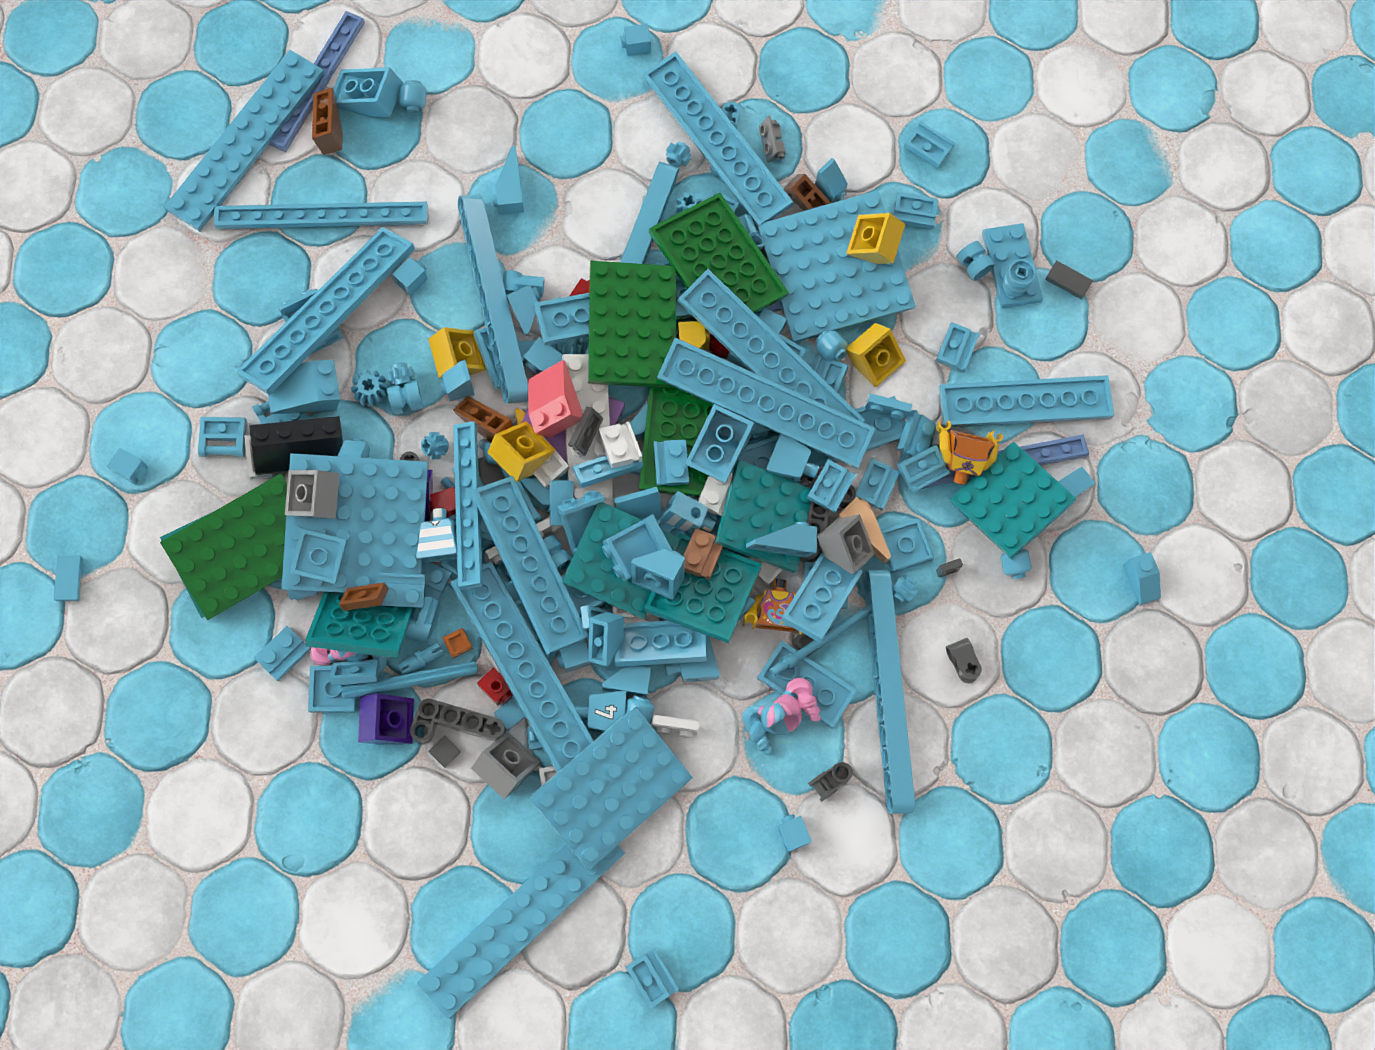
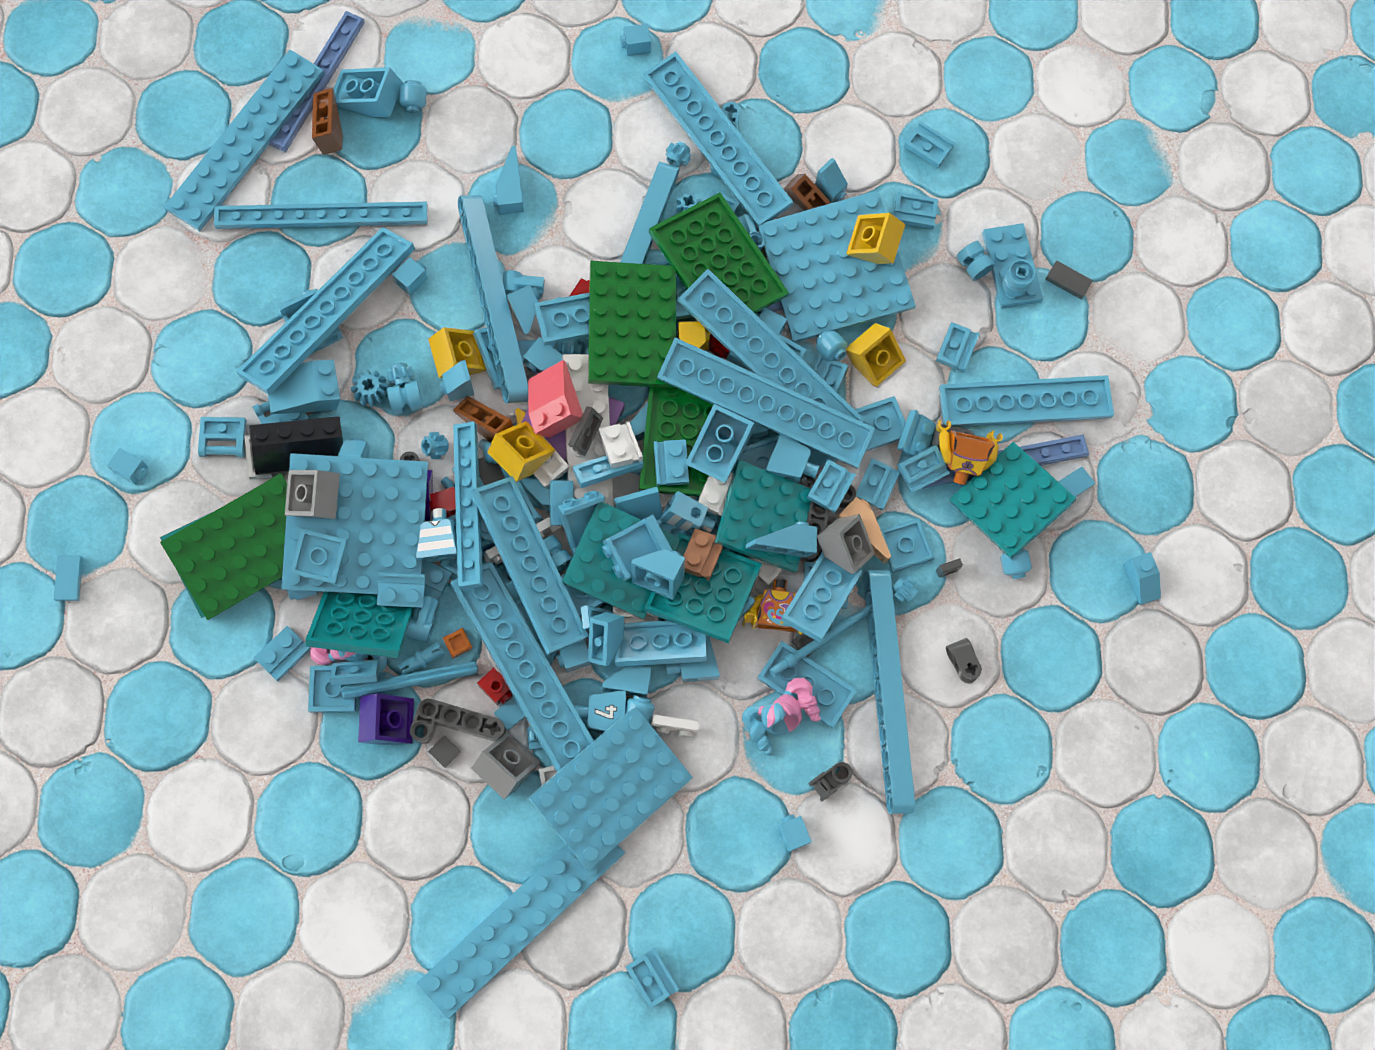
dark orange plate [339,582,389,611] -> none
light grey hinge [759,116,786,163] -> none
medium azure plate [865,393,912,420] -> none

